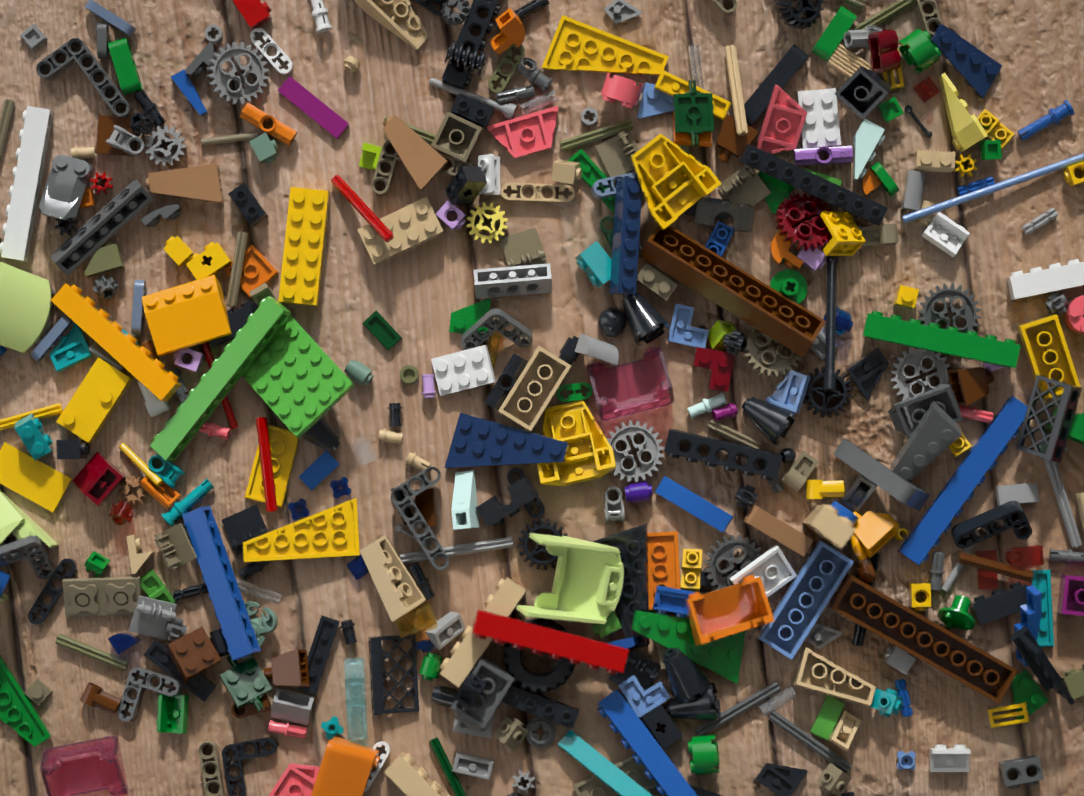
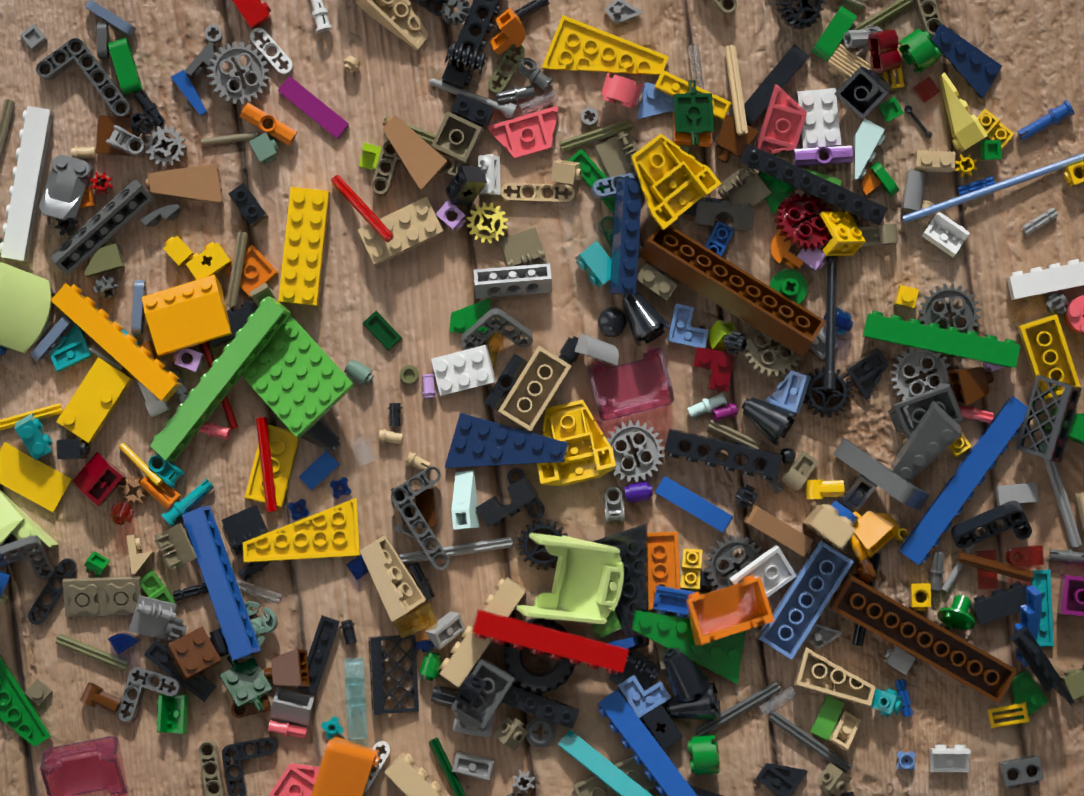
green beam [556,382,592,402] -> none

